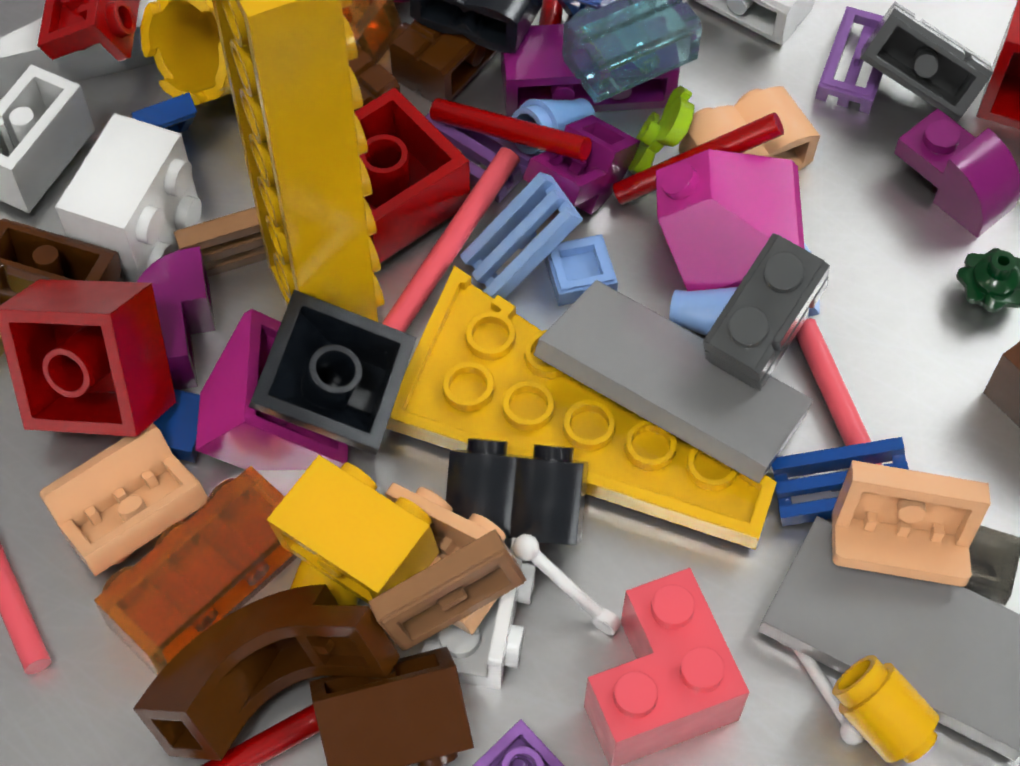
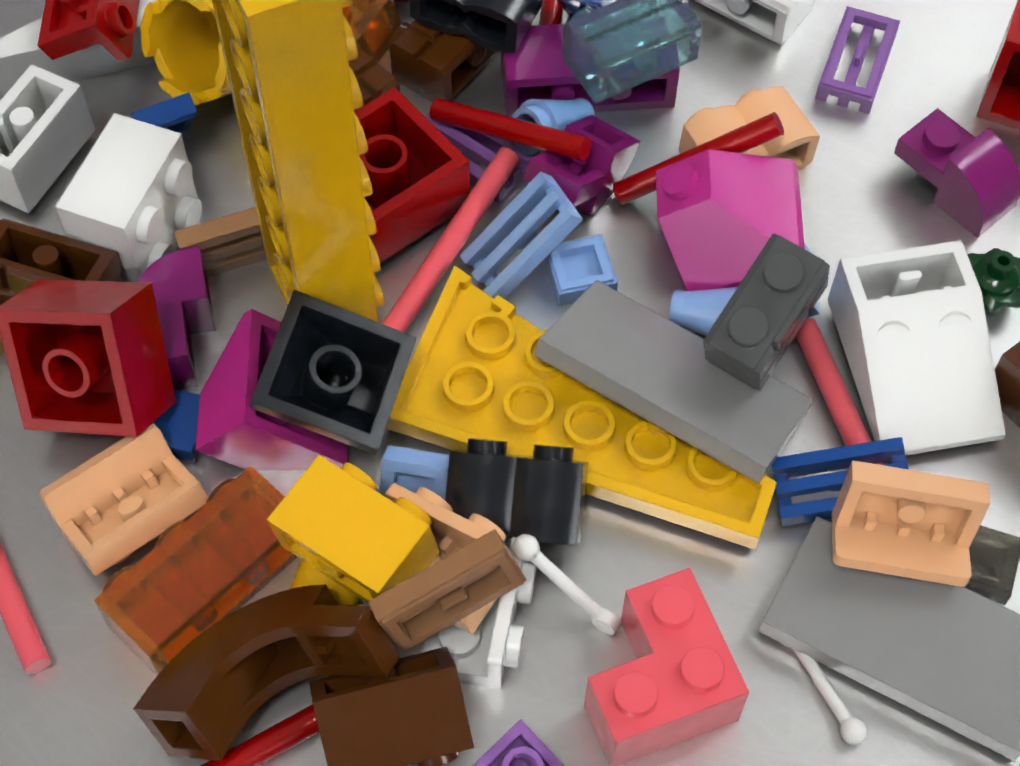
lime piece [628,85,694,174] -> none
yellow brick [832,655,939,763] -> none
dark grey brick [860,1,993,122] -> none
none -> light blue tile [380,445,449,501]
none -> white slope [827,240,1006,456]

